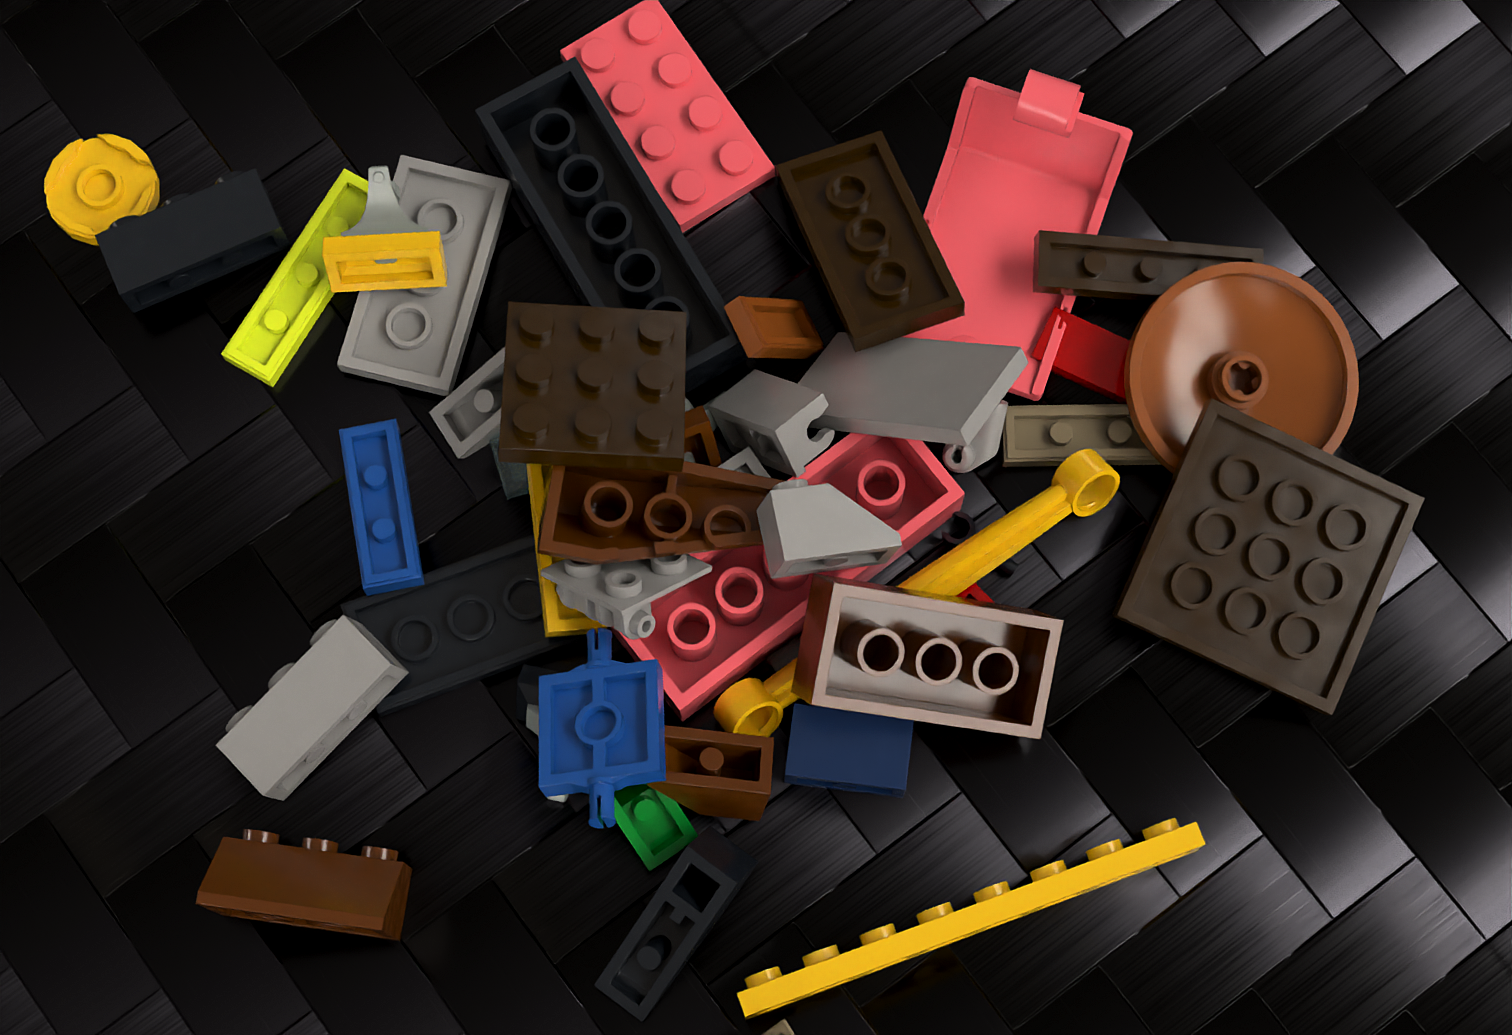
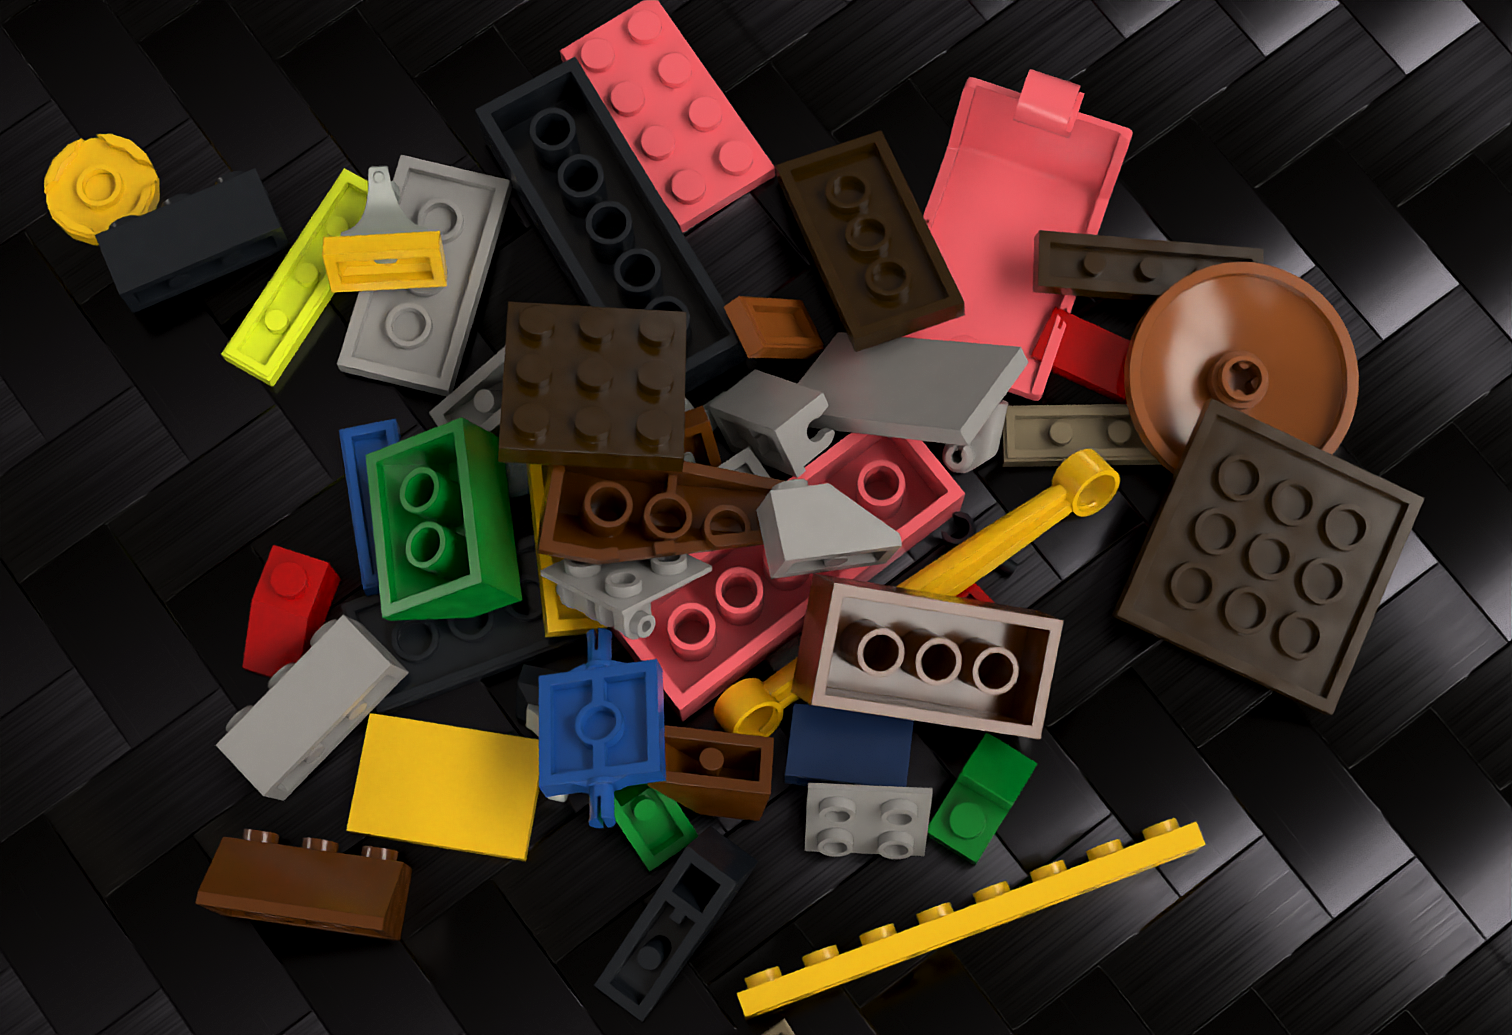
none -> red slope [242,545,341,678]
none -> yellow tile [346,713,539,861]
none -> green slope [366,417,522,621]
none -> light grey hinge [804,783,932,859]
none -> green slope [927,732,1038,866]

